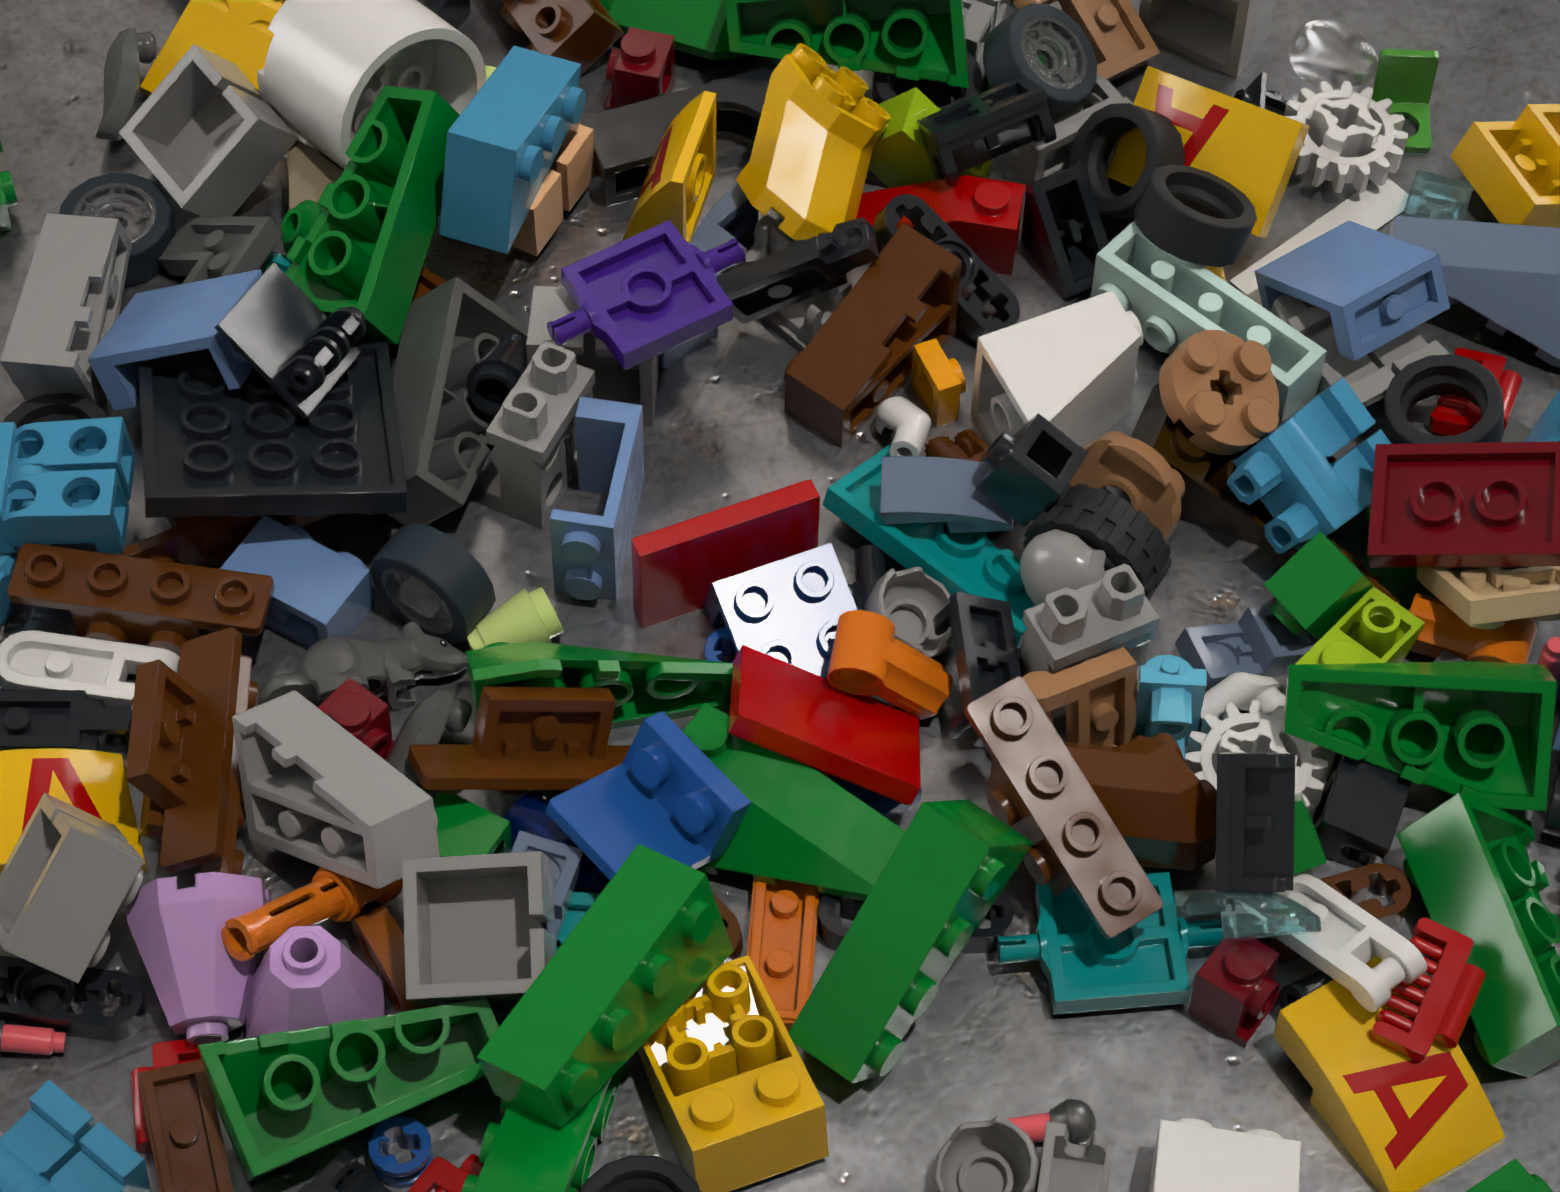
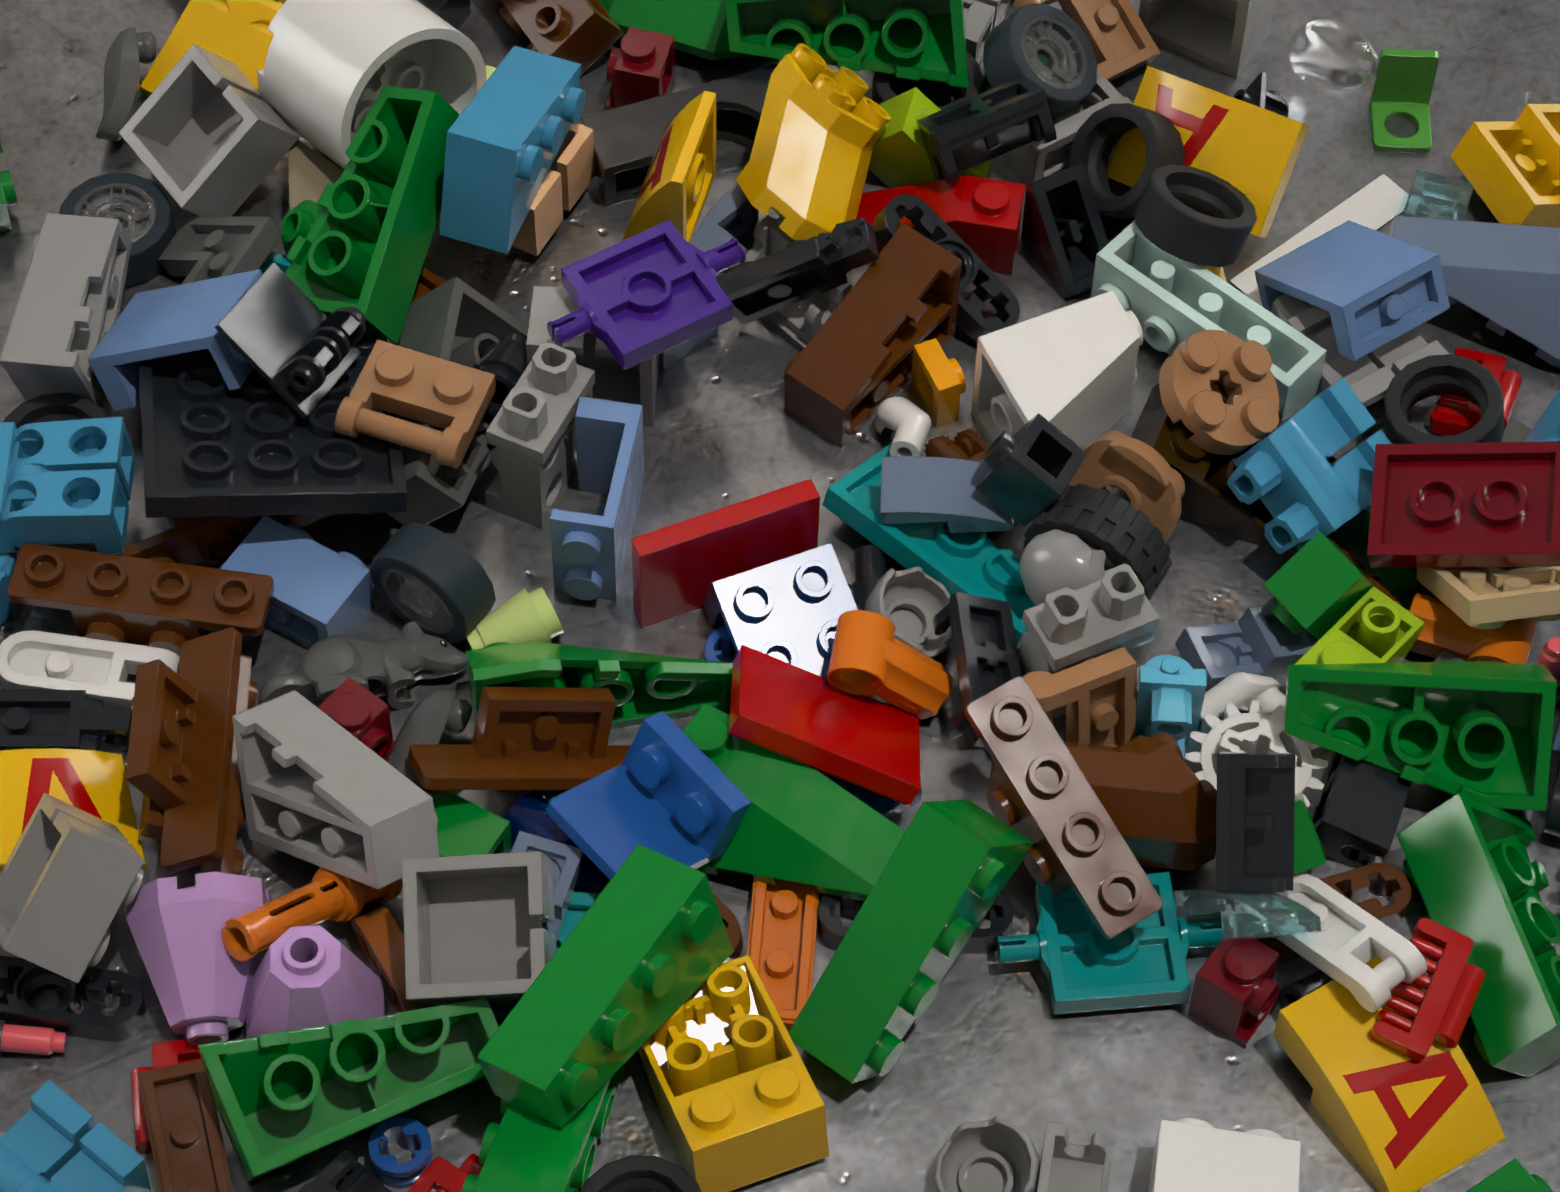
flat silver piece [1007,1099,1096,1145] -> none
white gear [1284,80,1408,193] -> none
none -> medium nougat plate [335,340,496,469]

